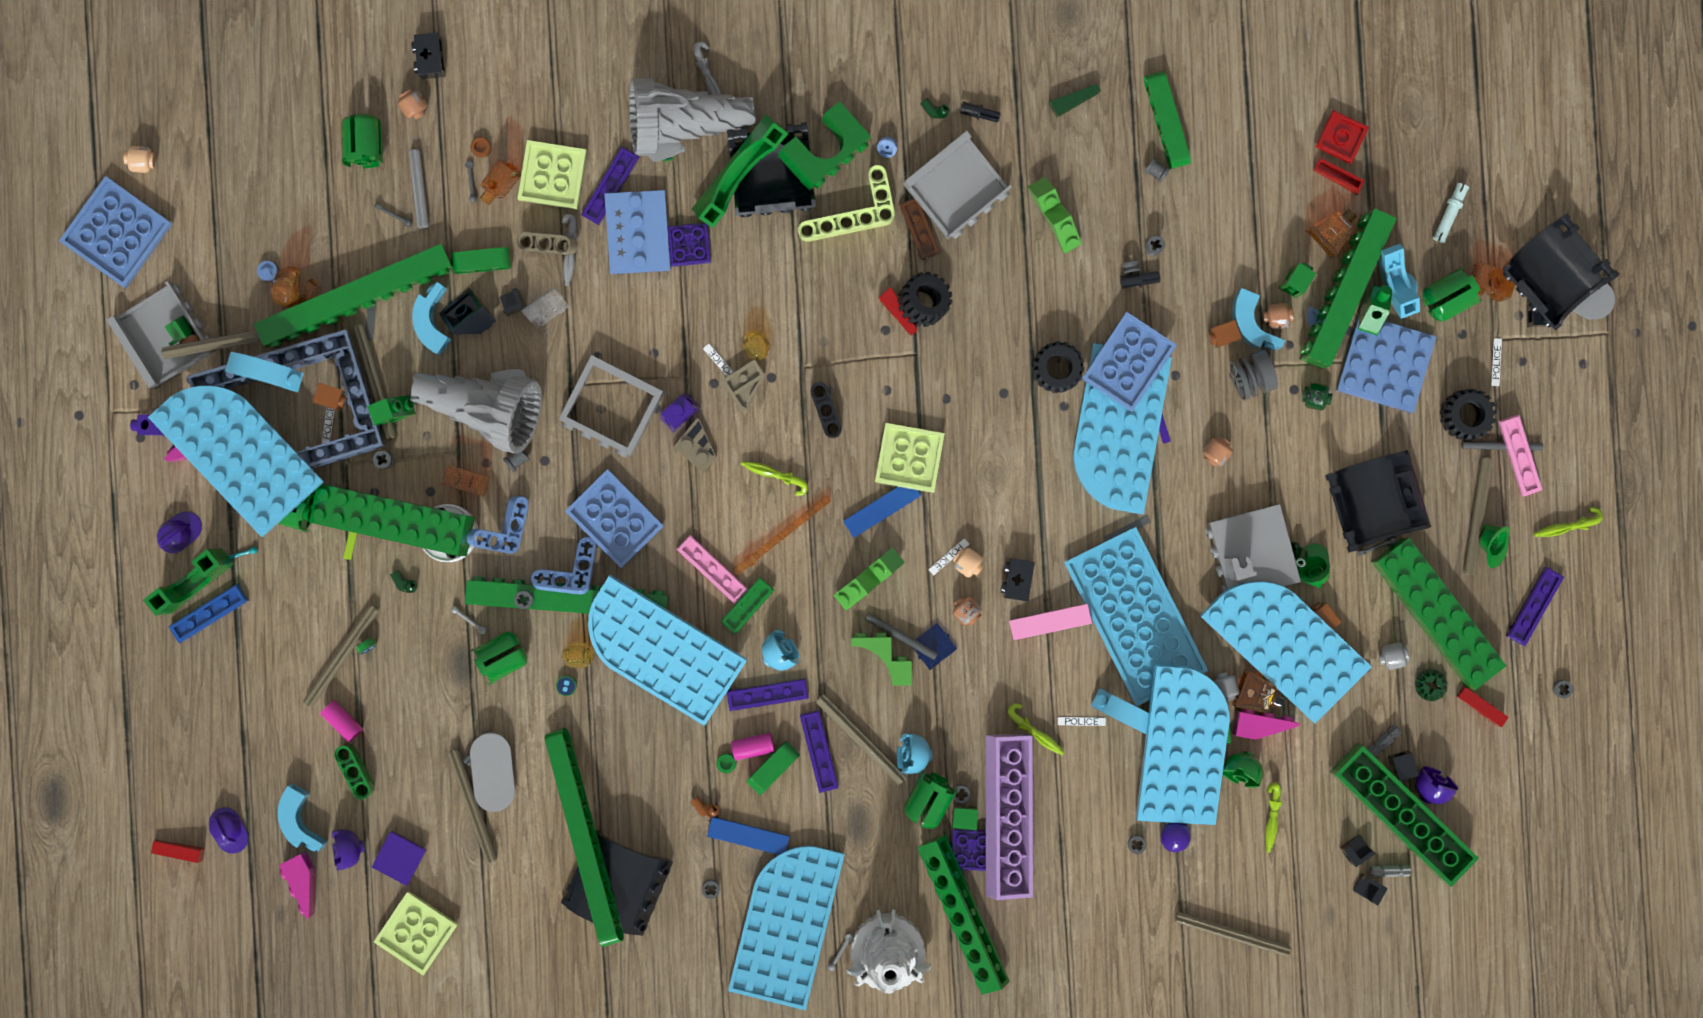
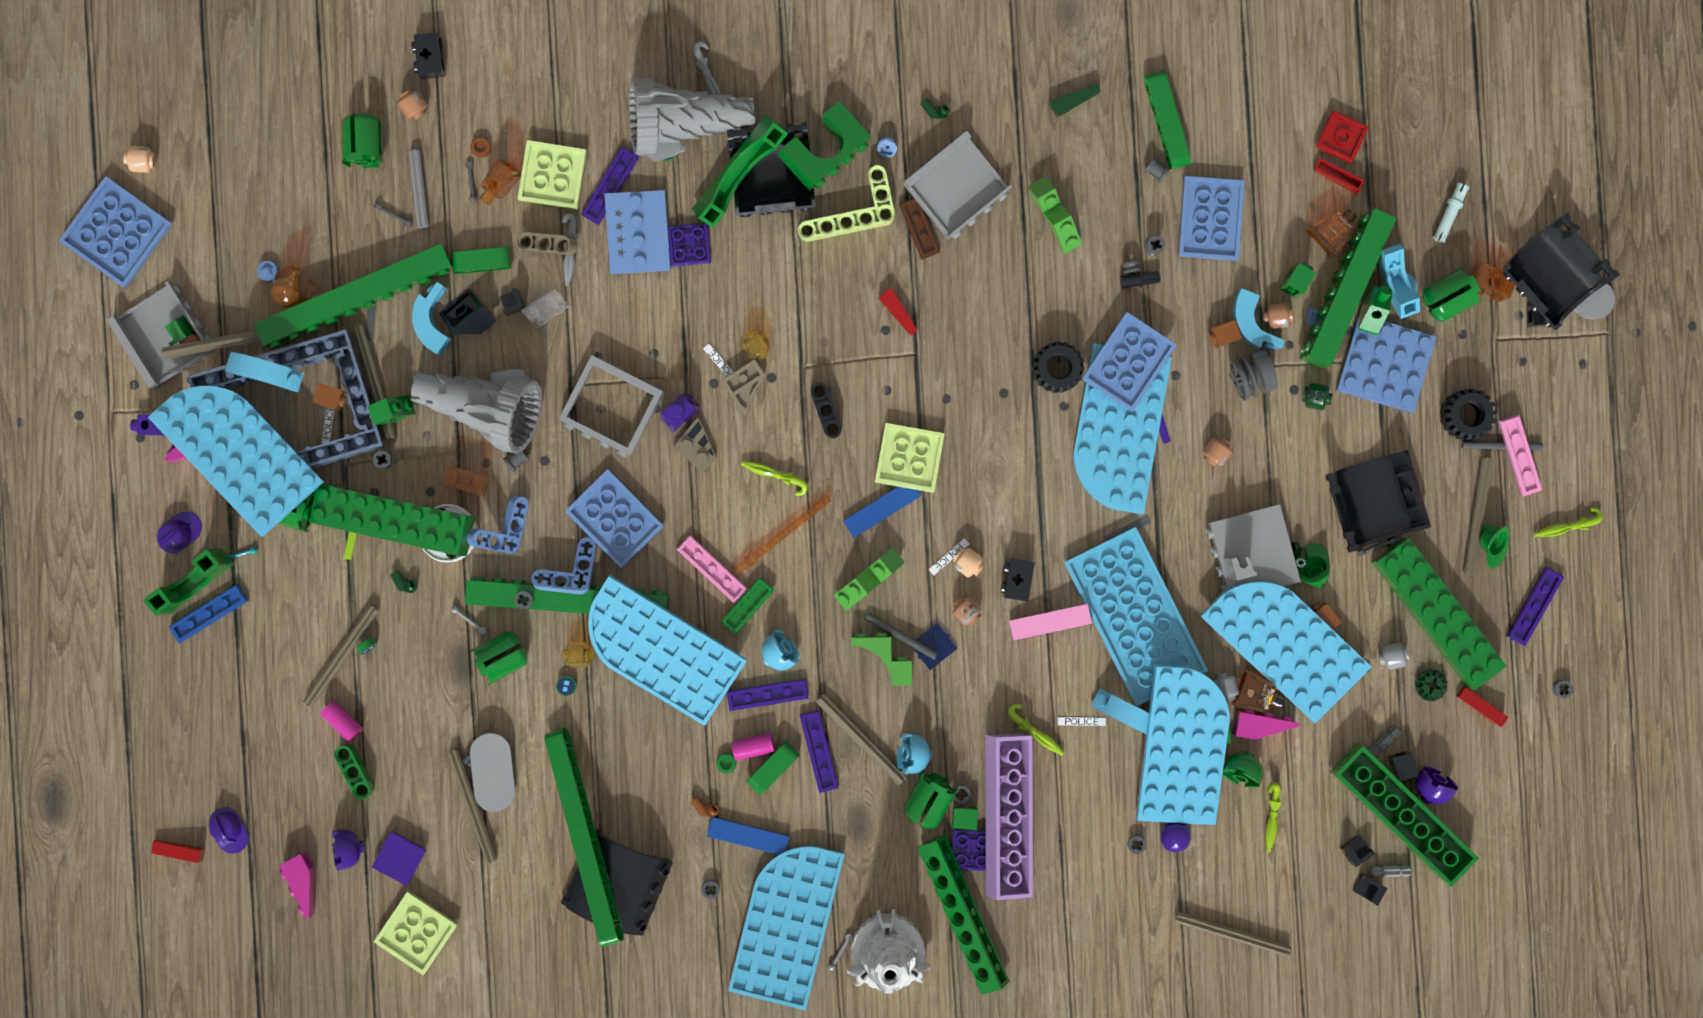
medium azure arch [278,783,328,851] -> none
black tyre [898,272,952,327] -> none
black axle [960,101,1001,123] -> none
white sticker [1491,338,1502,386] -> none
none -> medium blue plate [1178,176,1245,261]

